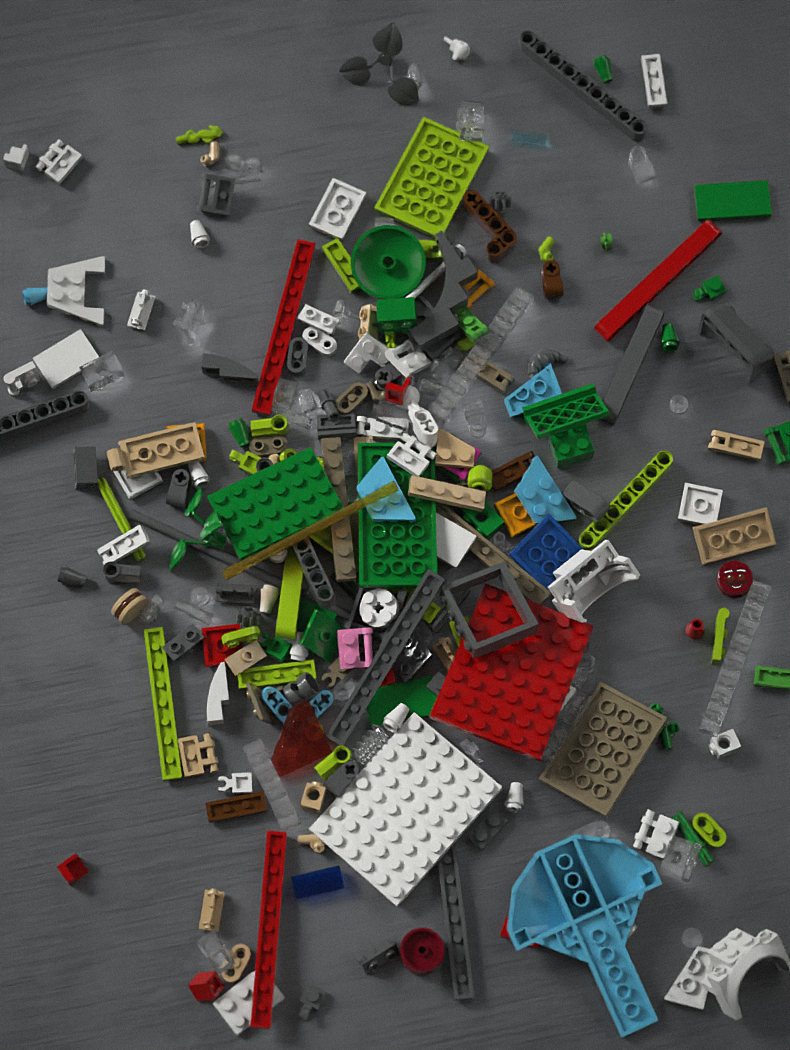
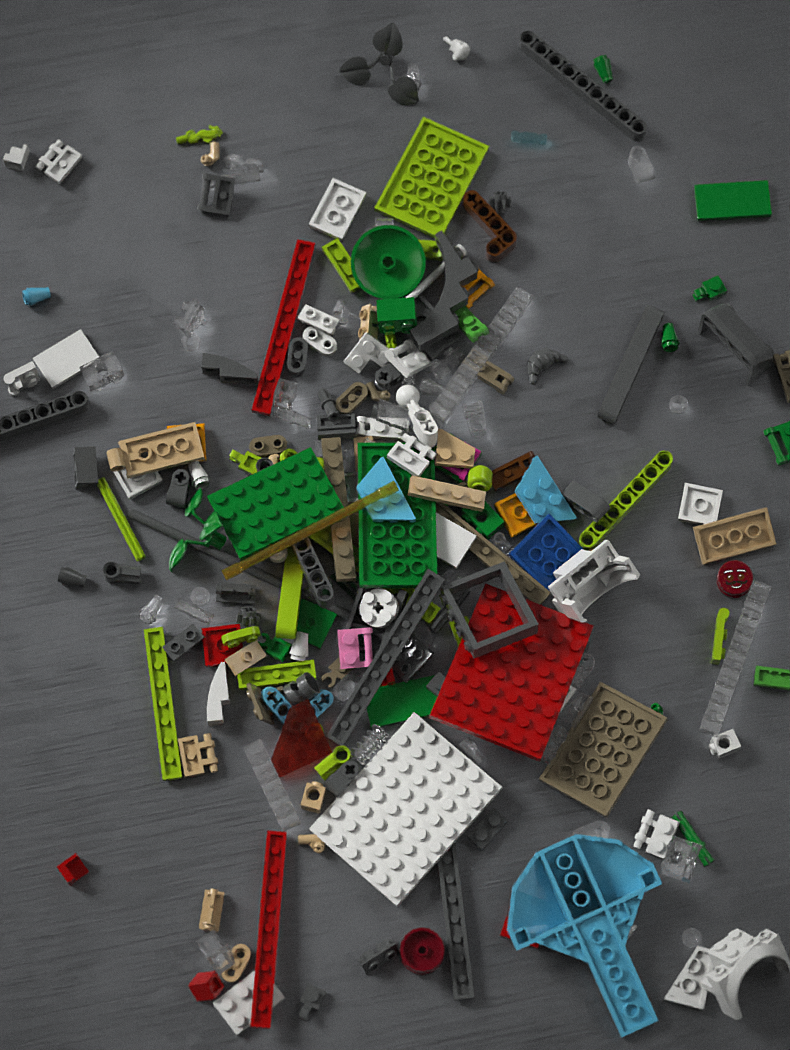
white wing [47,256,105,327] -> none
white plate [97,525,150,564] -> none
tan head [111,588,148,624] -> none
white hinge [127,289,156,330] -> none
white cone [190,220,210,249] -> none
reddish brown plate [205,791,267,823] -> none
white plate [218,772,253,794] -> none
green cone [228,418,250,448] -> none
lime piece [251,415,289,438] -> none
white cone [259,585,280,614] -> none
clear blue piece [291,865,345,899] -> none
clear head [293,388,321,417] -> none
green plate [298,610,345,663] -> none
white cone [383,703,409,733] -> none
red panel [385,377,411,405] -> none
tan hinge [432,637,457,672] -> none
clear brick [456,100,484,142] -> none
lime arm [456,337,476,351] -> none
medium azure wing [504,363,562,418] -> none
white cone [504,782,524,813] -> none
green fence [522,383,610,440] -> none
lime arm [538,236,555,262] -> none
reddish brown piece [541,260,564,298] -> none
green brick [546,417,594,468] -> none
red beam [594,219,723,342] -> none
bright green plate [600,232,613,251] -> none
white plate [641,54,667,108] -> none
green arm [660,722,680,750] -> none
red cone [686,619,705,640] -> none
lime plate [692,813,726,848] -> none
tan plate [708,430,765,461] -> none

